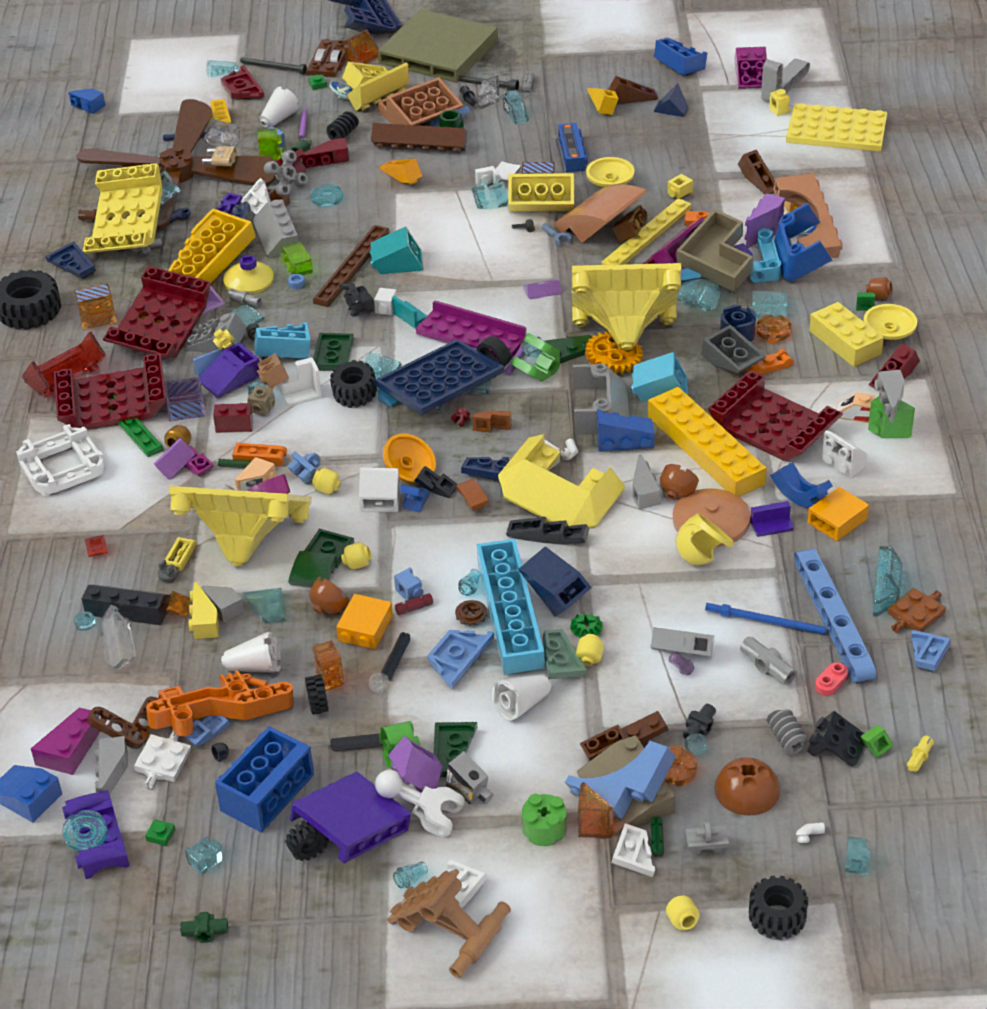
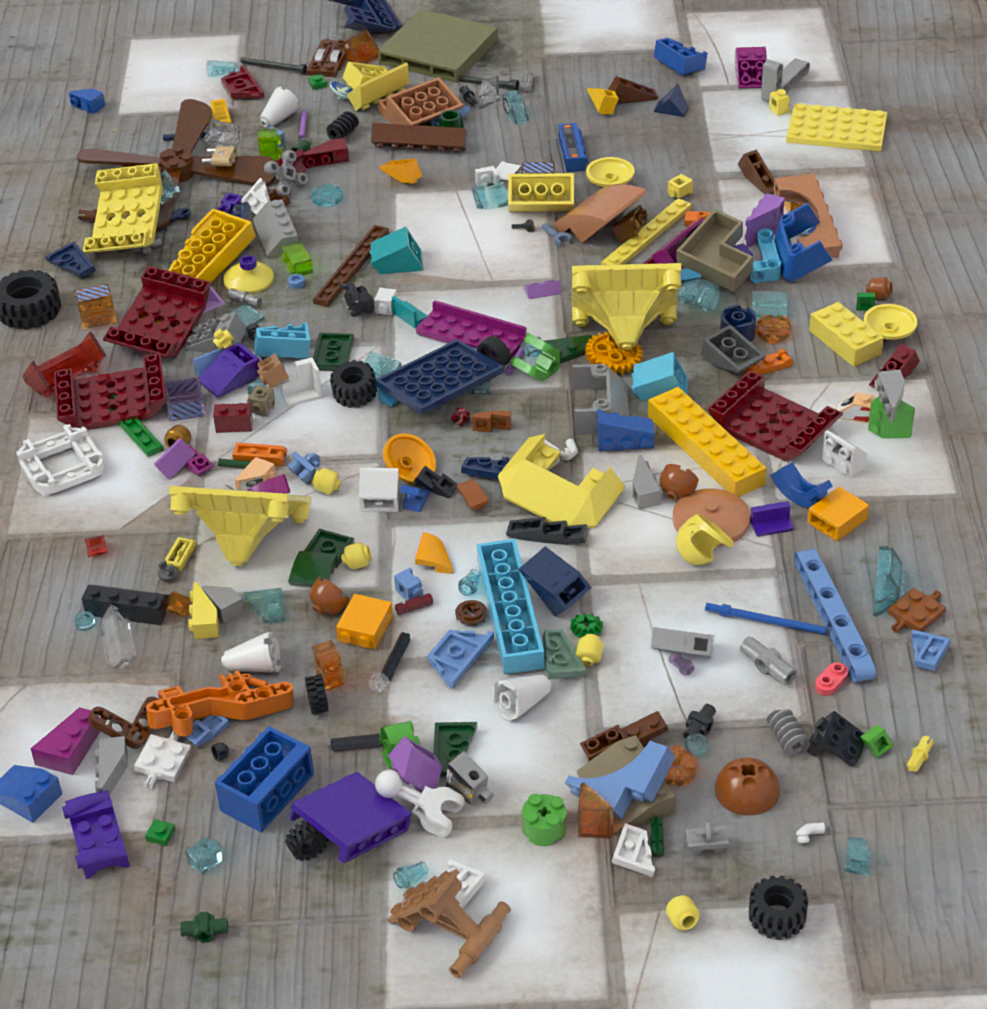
clear light blue tile [62,810,108,852] -> none
none -> light orange slope [415,532,453,574]

